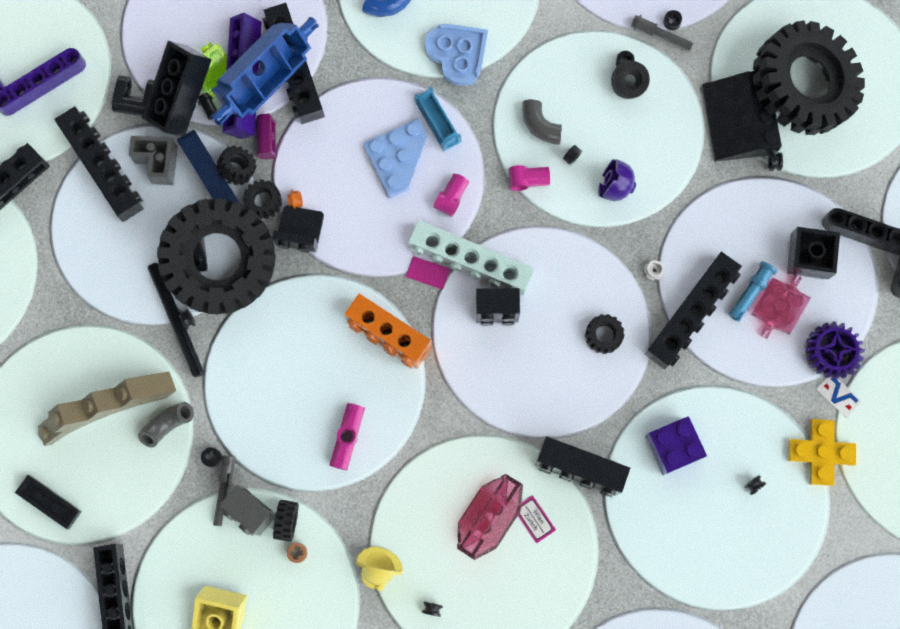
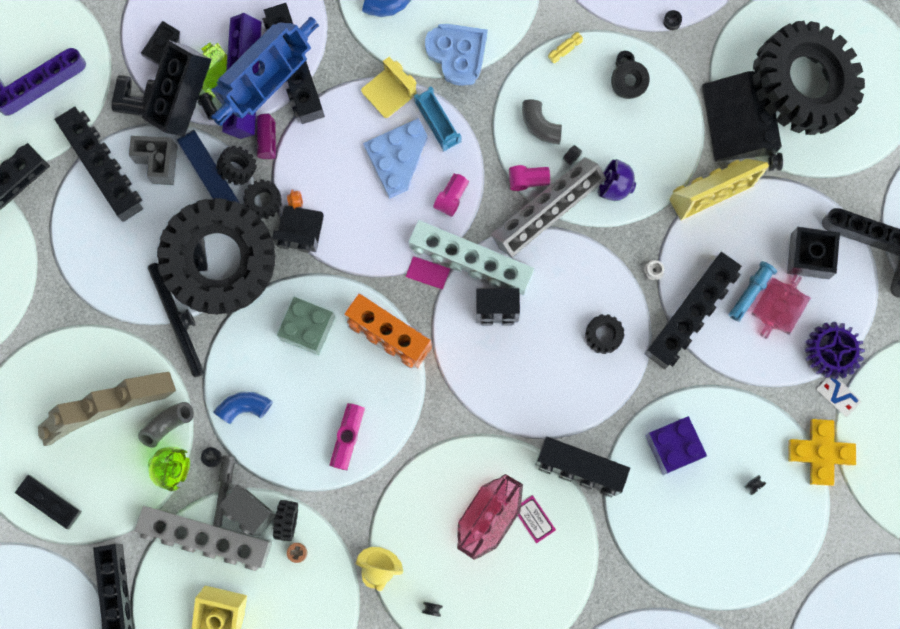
dark grey pin [631,15,693,50] -> none
none -> light grey brick [134,506,272,571]
none -> black wing [141,21,180,66]
none -> clear neon green cylinder [148,446,190,492]
none -> blue cylinder [213,392,273,424]
none -> sand green brick [277,297,336,355]
none -> light yellow bracket [361,57,417,118]
none -> light grey brick [491,157,606,257]
none -> light yellow axle [548,32,583,63]
none -> light yellow slope [669,159,769,221]

